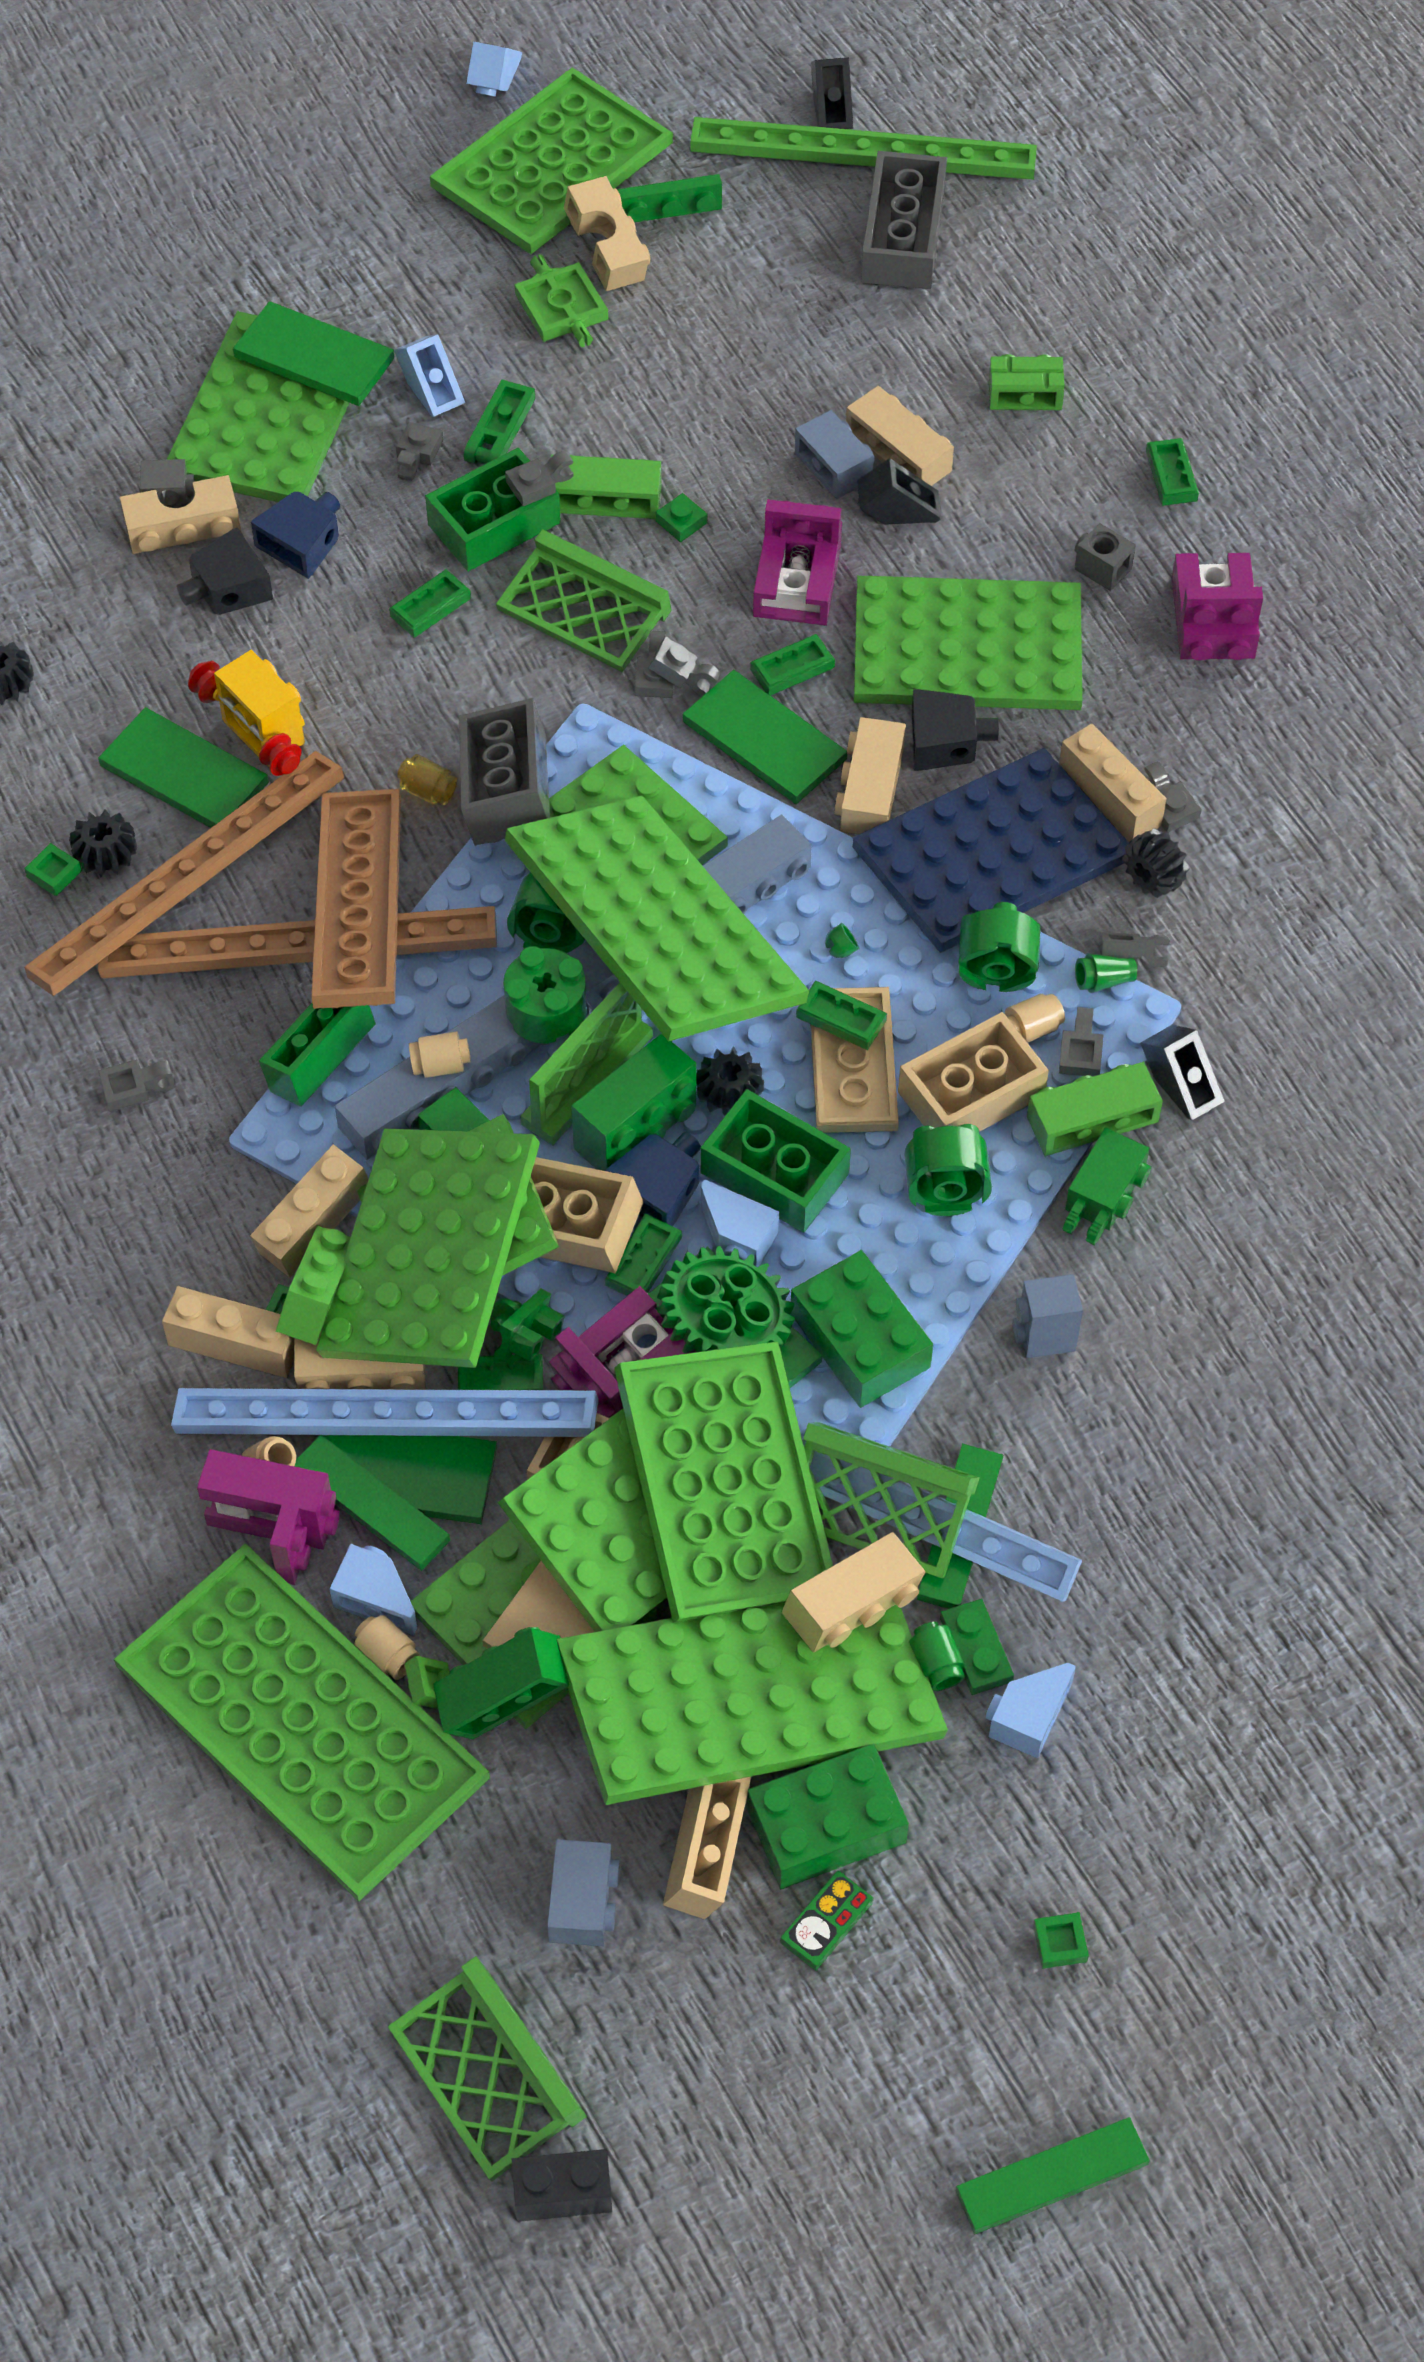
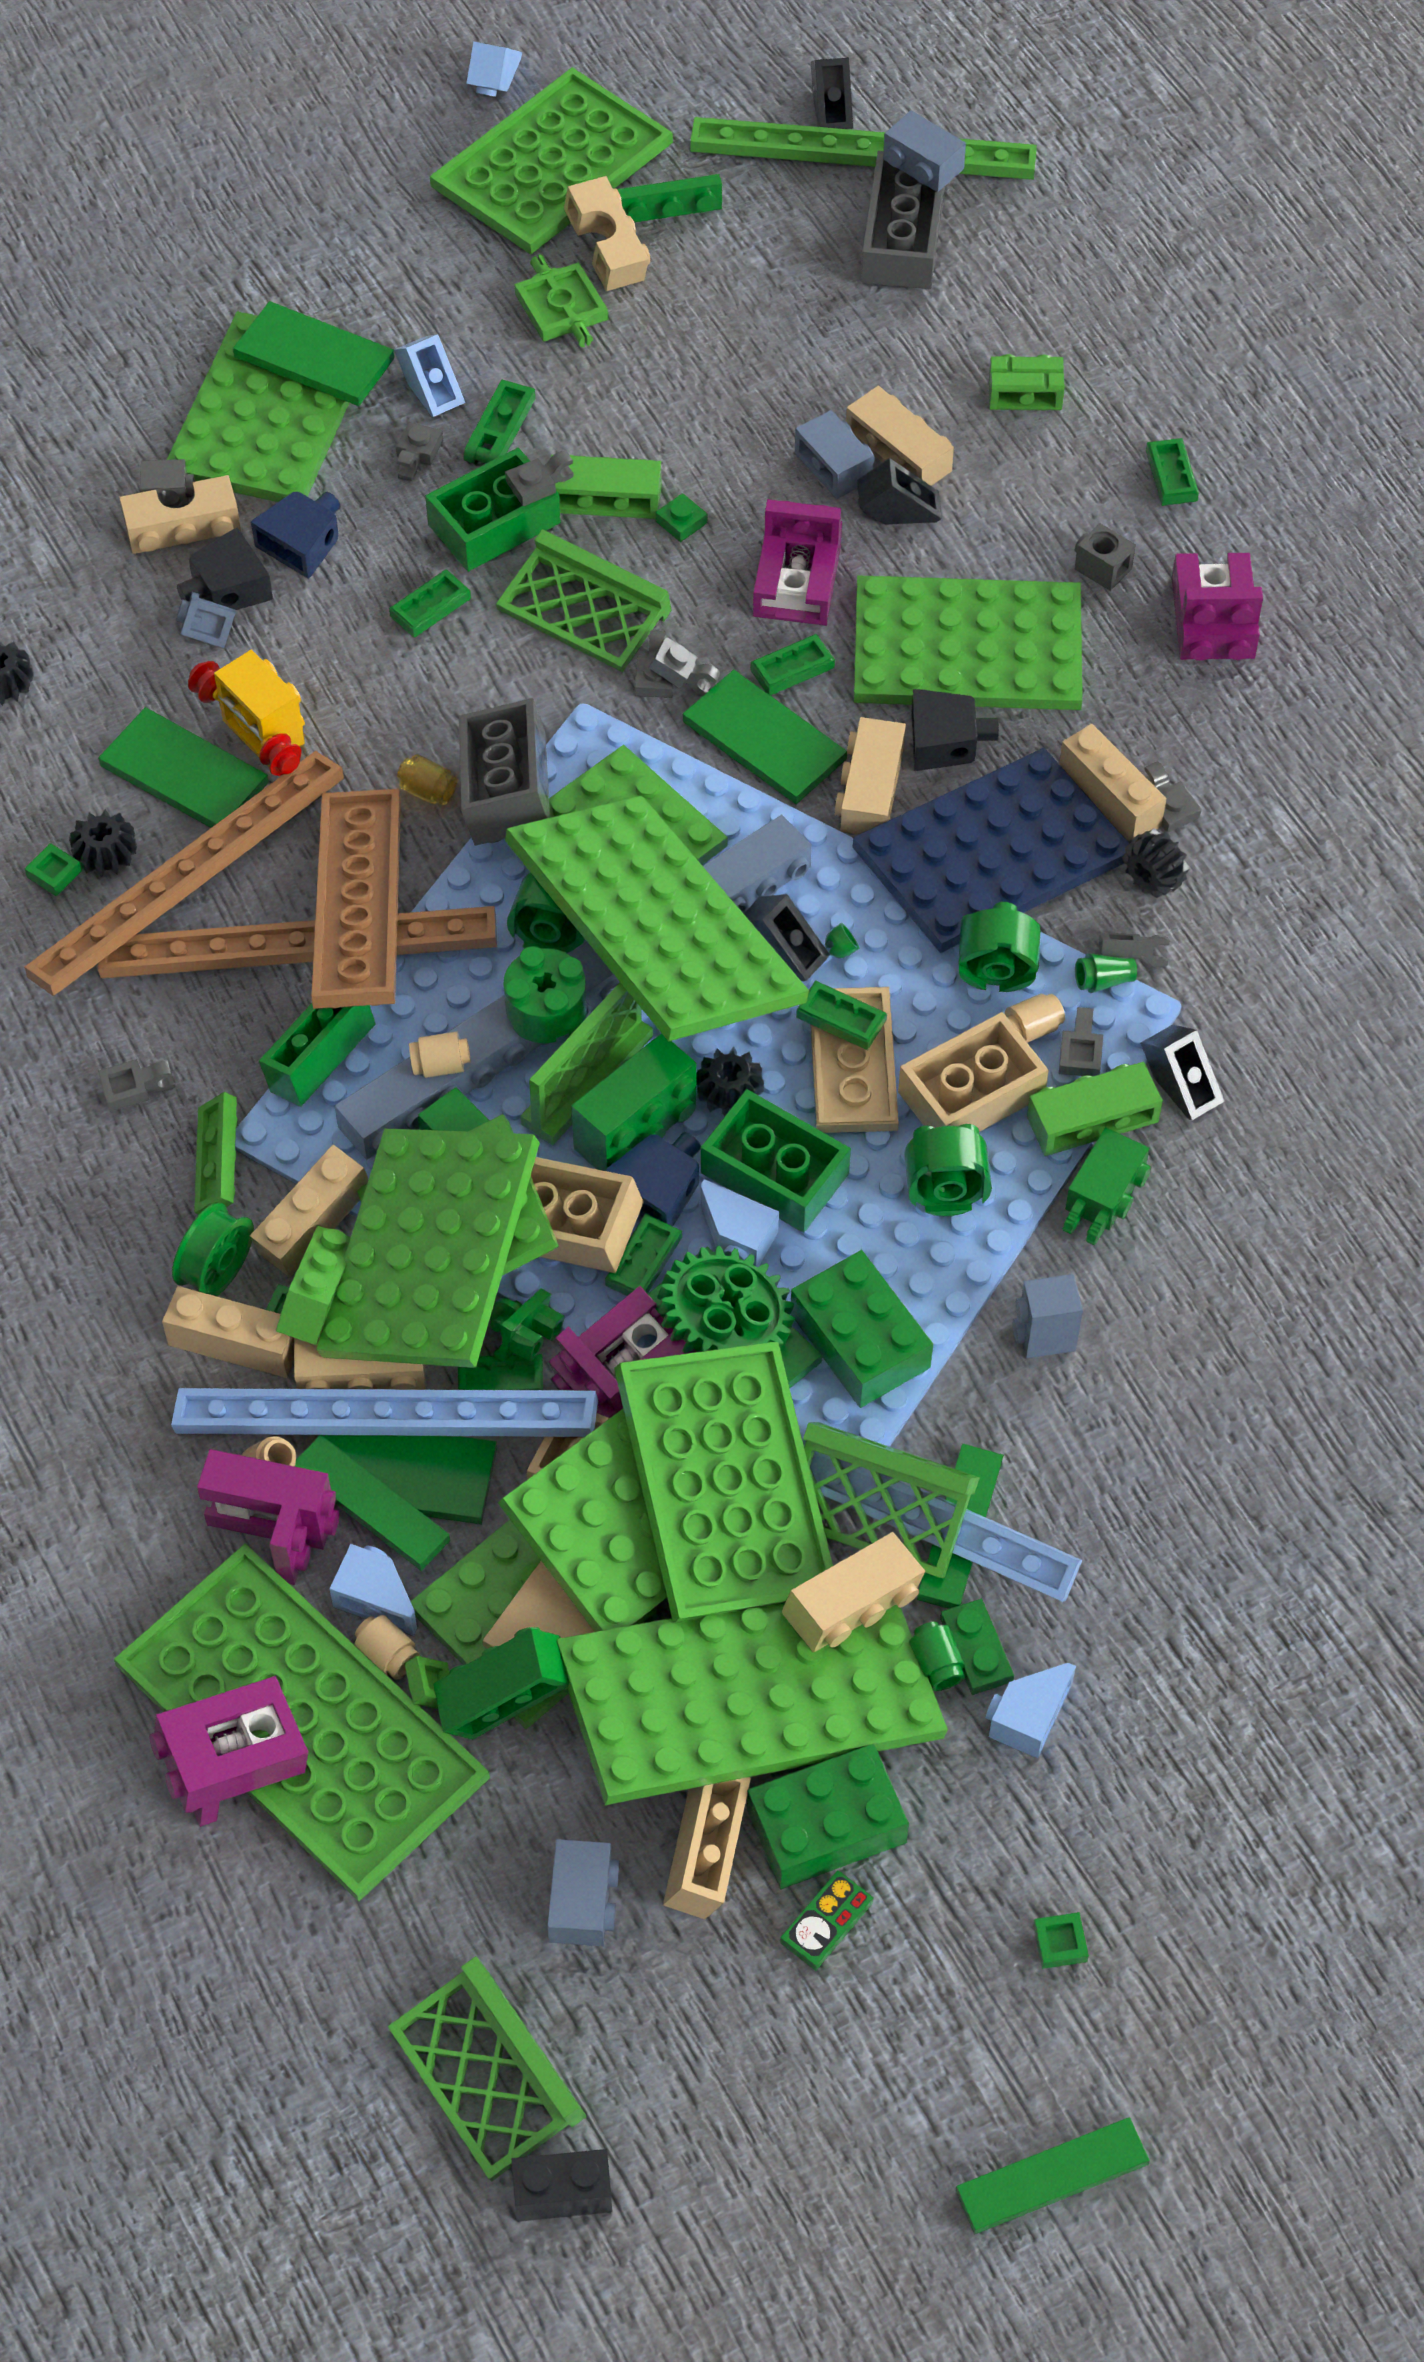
none -> magenta brick [149,1676,309,1827]
none -> green wheel [172,1203,254,1296]
none -> sand blue bracket [176,592,235,648]
none -> bright green plate [194,1092,237,1215]
none -> black slope [743,894,830,981]
none -> sand blue brick [883,110,966,192]

